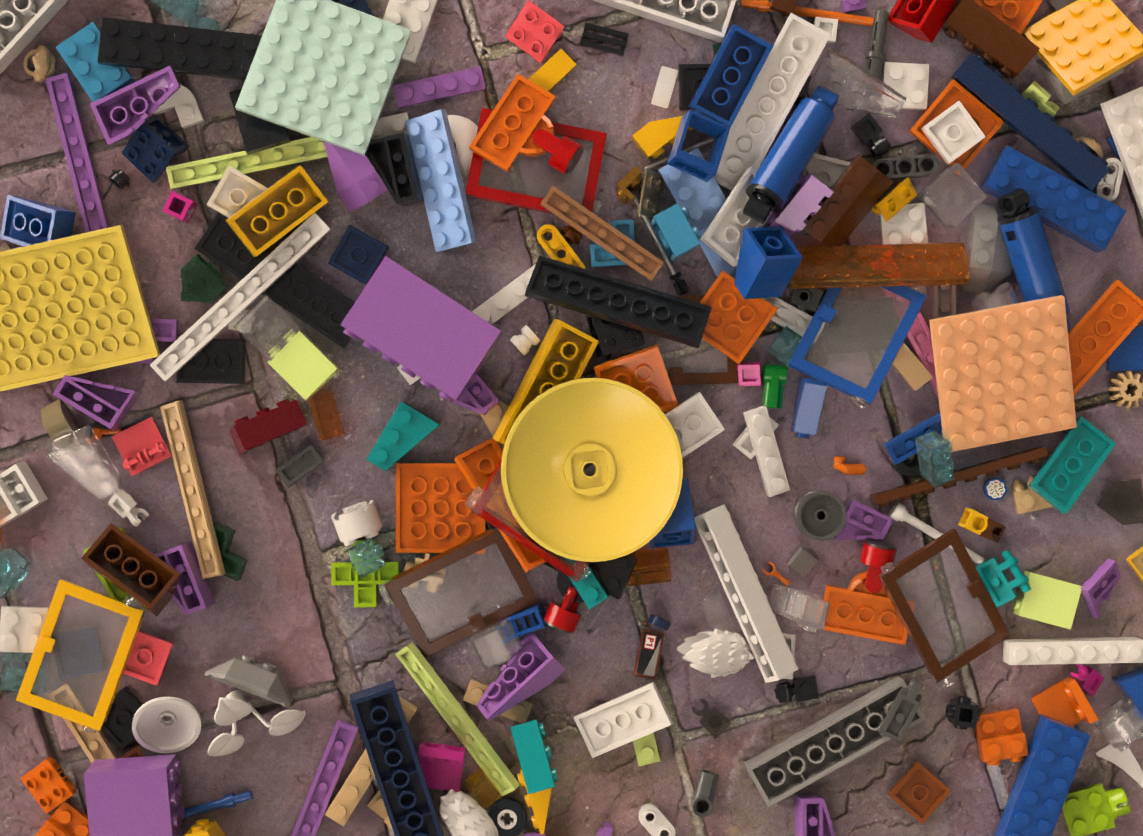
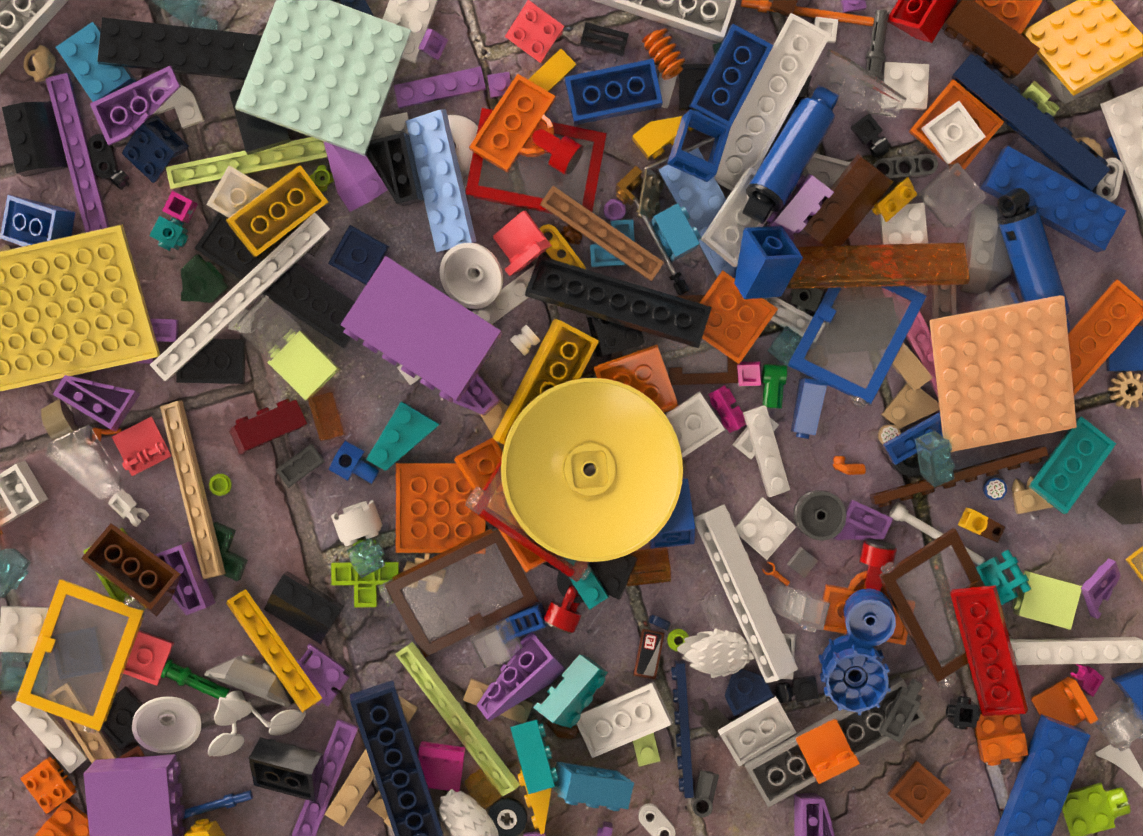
none -> black slope [2,101,68,177]
none -> white plate [11,692,88,773]
none -> black plate [88,134,118,179]
none -> teal brick [149,216,188,251]
none -> green pin [161,659,230,700]
none -> lime plate [209,474,232,496]
none -> yellow plate [226,589,322,713]
none -> black slope [249,737,324,802]
none -> black slope [264,571,344,644]
none -> medium lavender plate [297,643,349,706]
none -> lime plate [309,165,334,192]
none -> blue piece [328,441,379,484]
none -> medium lavender plate [418,28,448,60]
none -> white dish [440,243,503,309]
none -> medium lavender plate [487,72,511,99]
none -> coral bracket [493,210,552,276]
none -> wedge [533,654,608,728]
none -> reddish brown arm [546,720,580,740]
none -> dark azure brick [552,762,634,811]
none -> blue brick [565,58,663,126]
none -> medium lavender tile [603,199,626,221]
none -> orange piece [642,28,685,80]
none -> lime plate [667,629,689,651]
none -> dark blue plate [671,660,694,798]
none -> dark pink hinge [708,385,746,433]
none -> white plate [718,696,796,766]
none -> dark blue plate [724,669,774,716]
none -> white plate [735,497,796,560]
none -> orange bracket [796,719,860,784]
none -> blue piece [818,632,891,715]
none -> blue wheel [844,588,896,646]
none -> tile [878,424,901,445]
none -> tan wing [881,382,940,429]
none -> red plate [950,585,1028,716]

